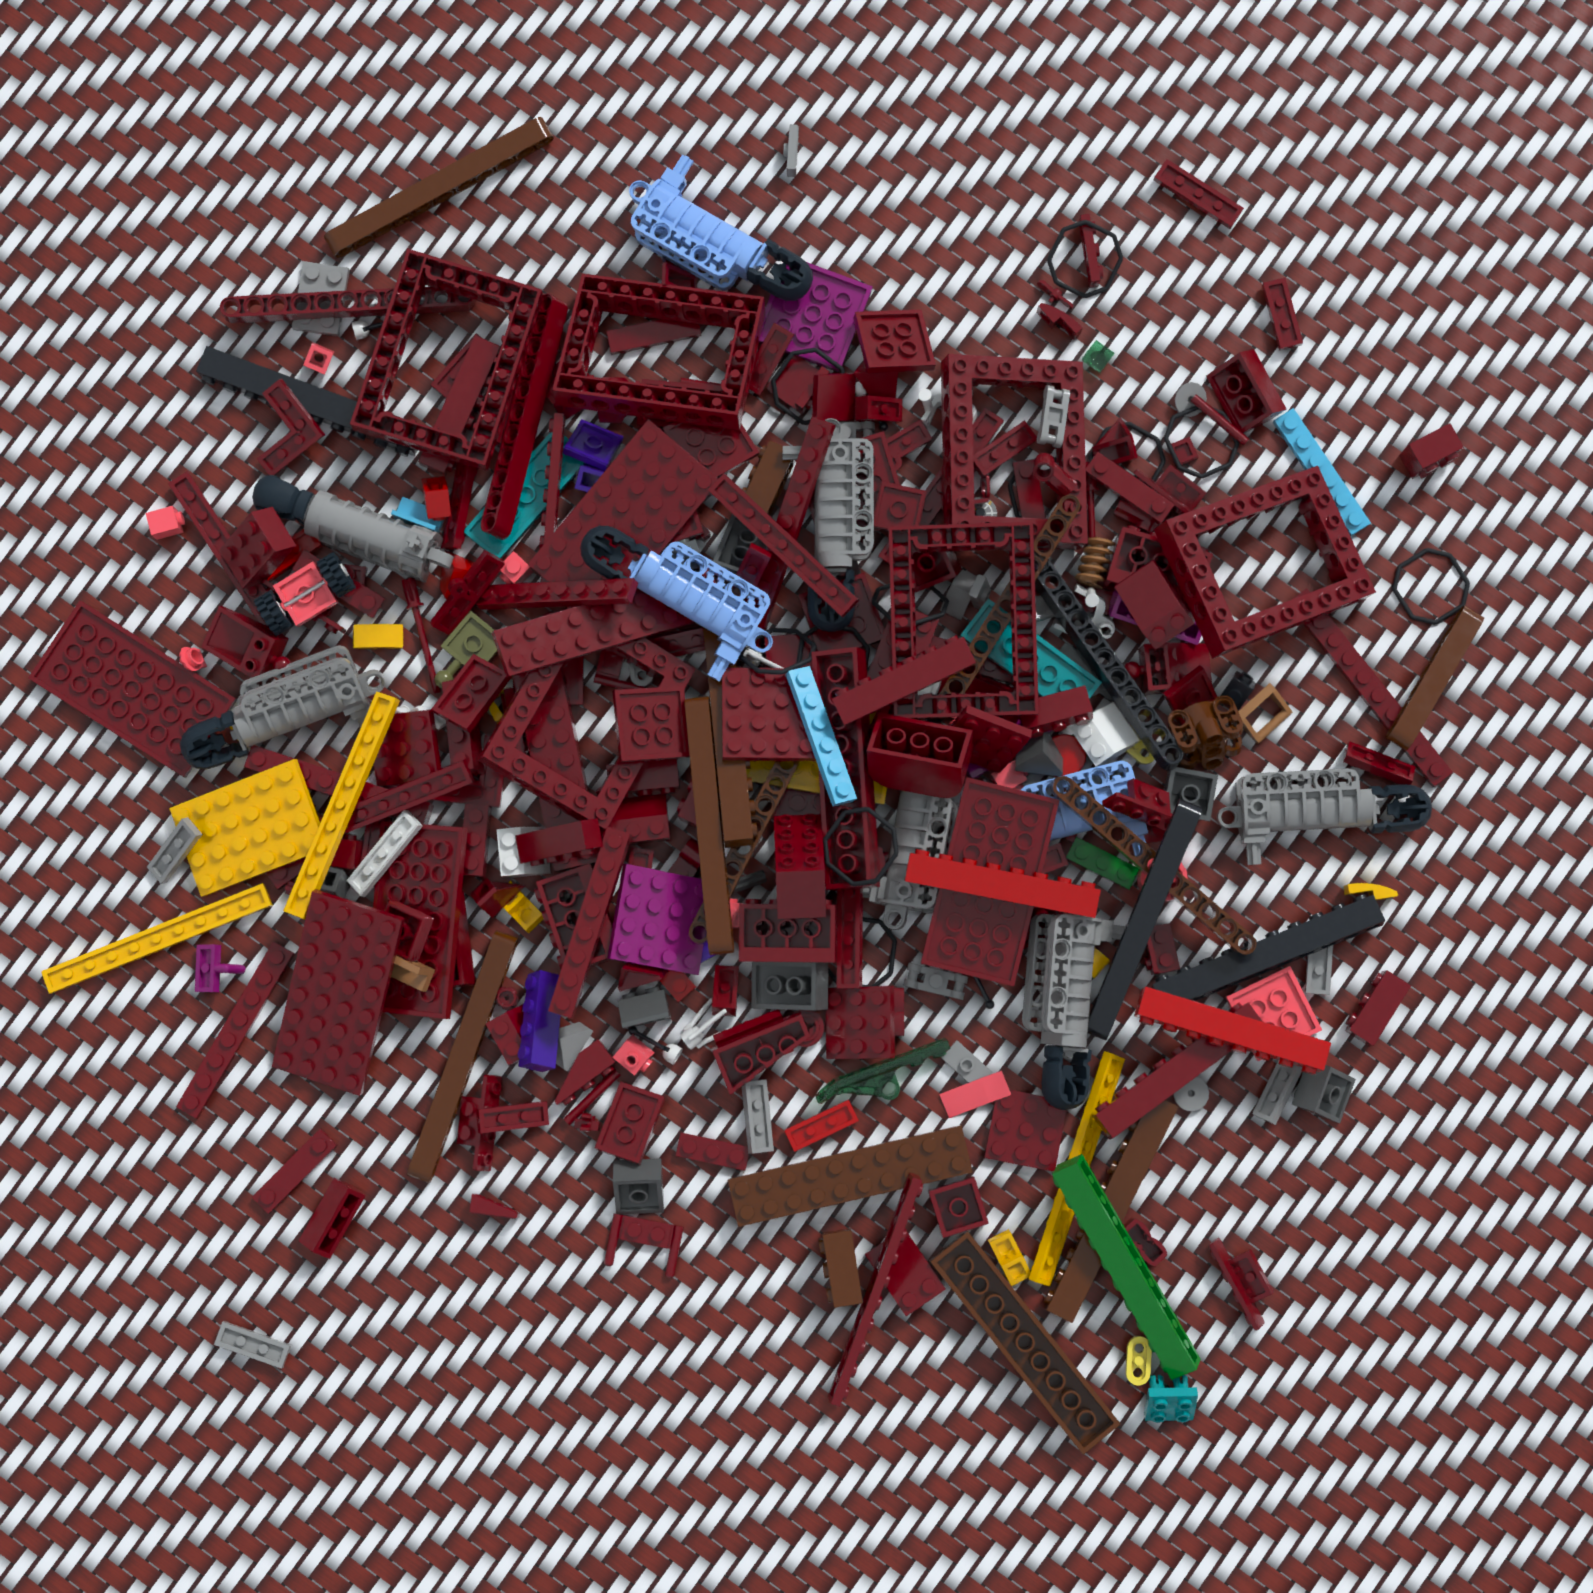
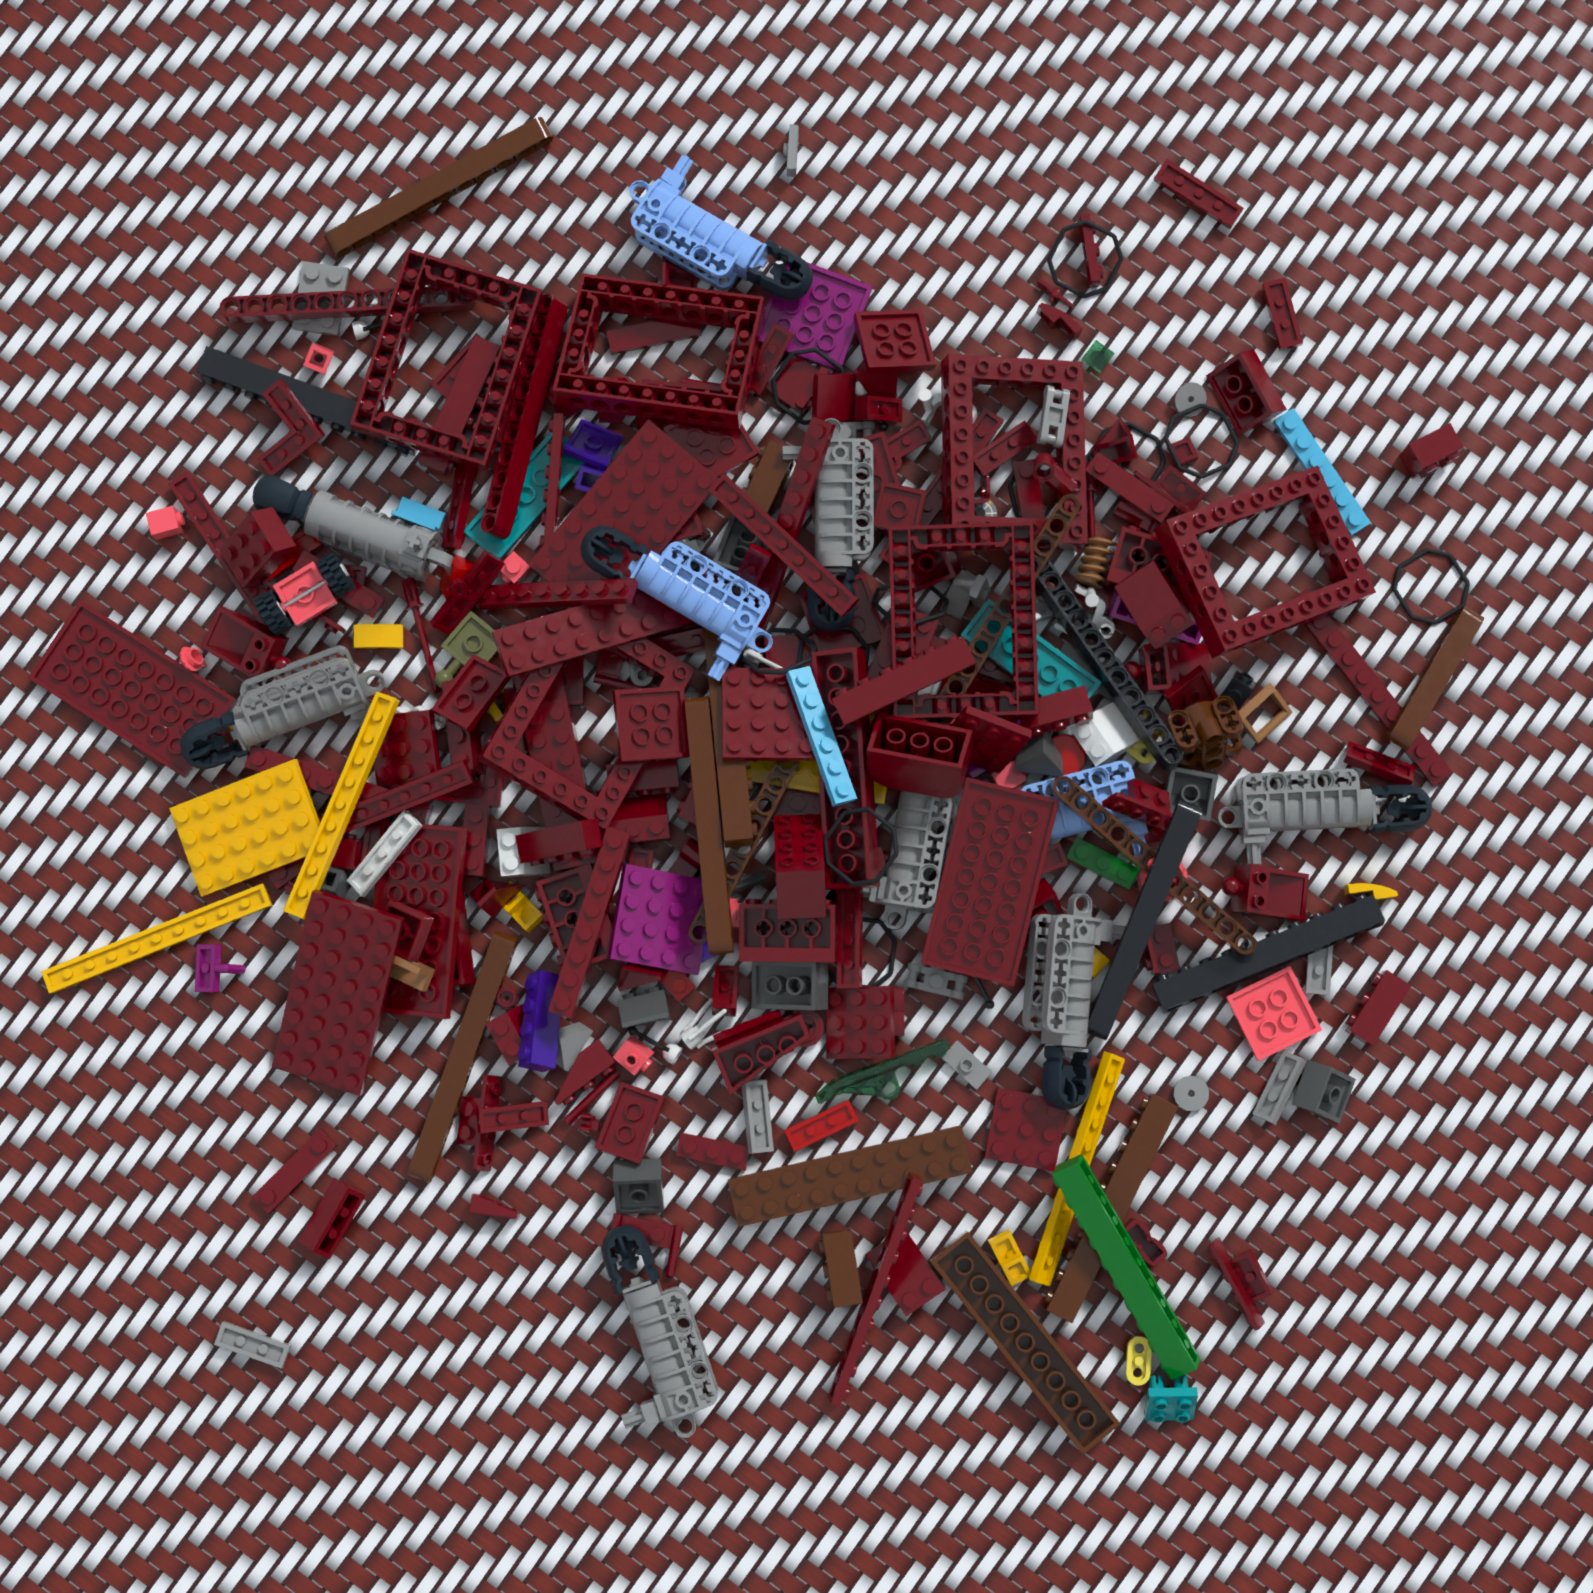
light grey plate [147,817,203,884] -> none
dark red plate [176,941,295,1119] -> none
red slope [421,476,451,521] -> none
red brick [904,849,1101,918] -> none
dark red brick [927,1176,989,1238] -> none
coral sticker [939,1071,1011,1118] -> none
dark red brick [1092,1002,1263,1140] -> none
red brick [1134,986,1331,1075] -> none
dark red bar [1190,394,1249,446] -> none
none -> light grey piece [601,1225,718,1438]
none -> dark red slope [1221,864,1309,921]

